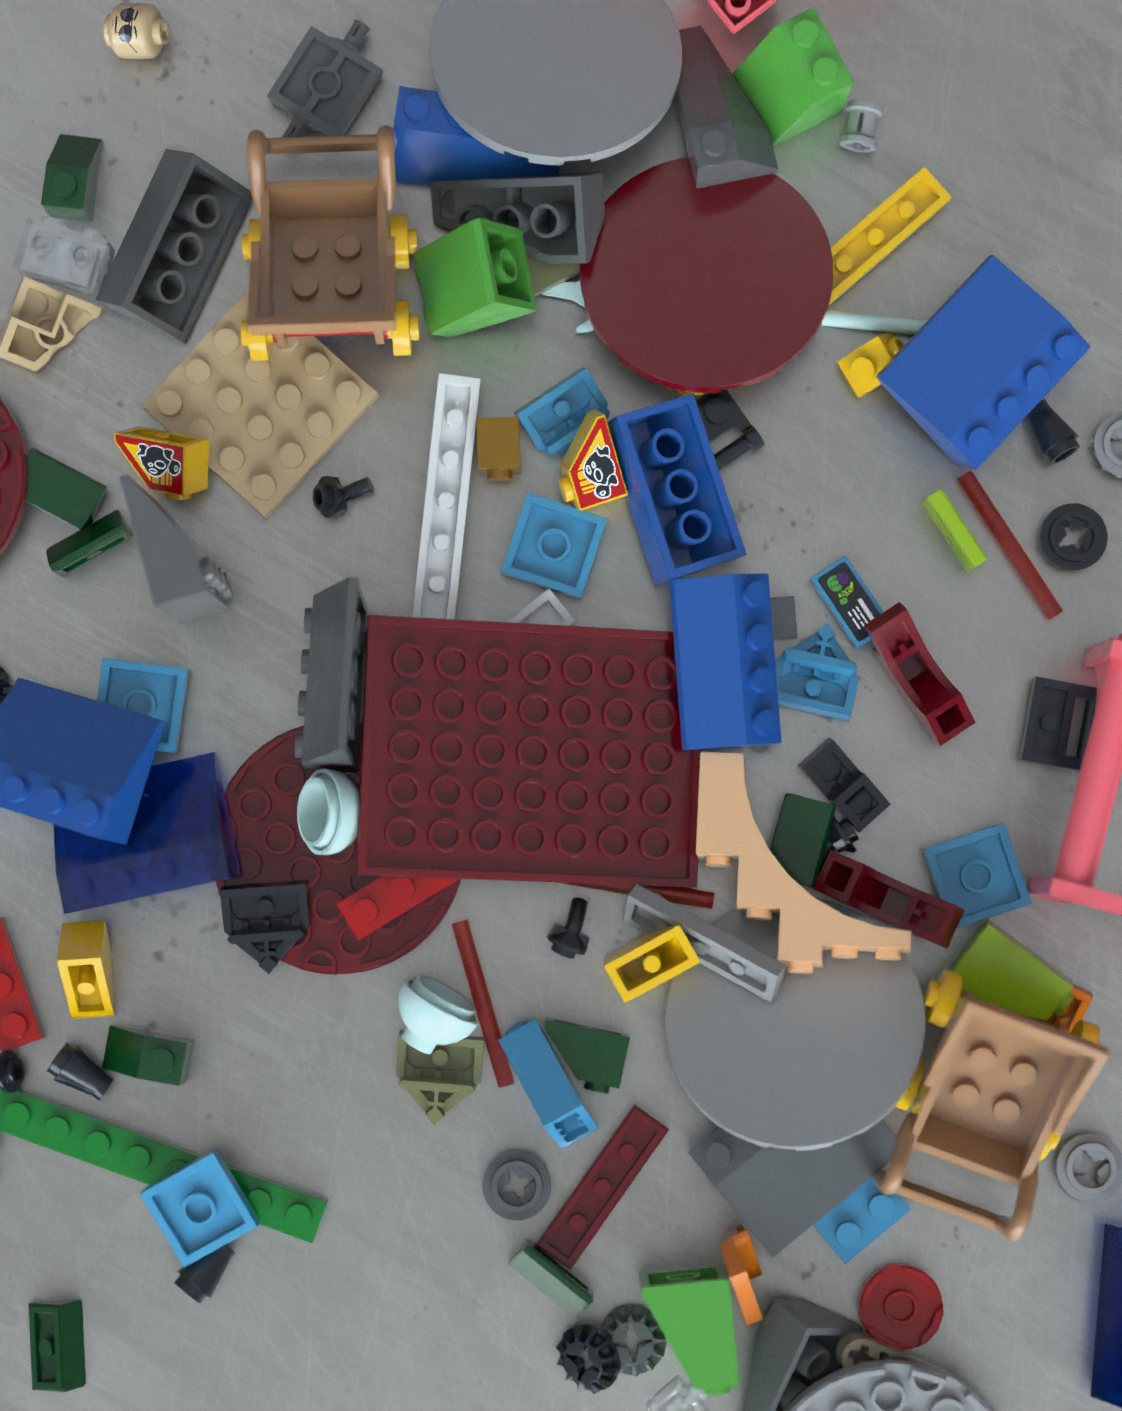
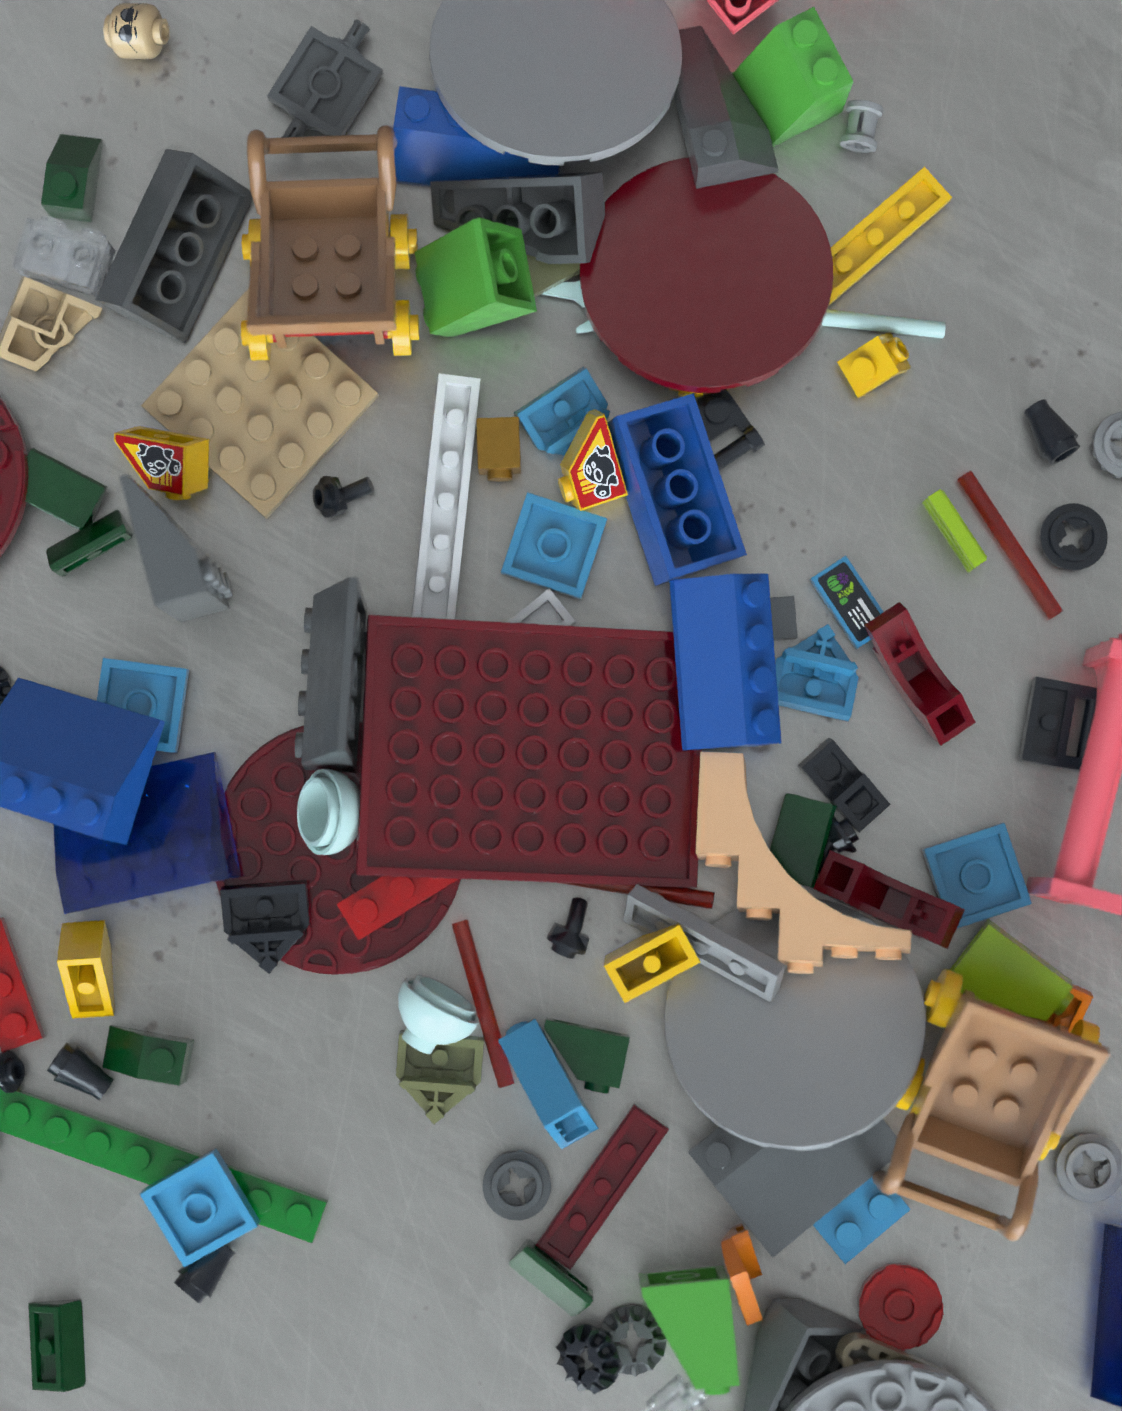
blue slope [875,255,1091,469] -> none

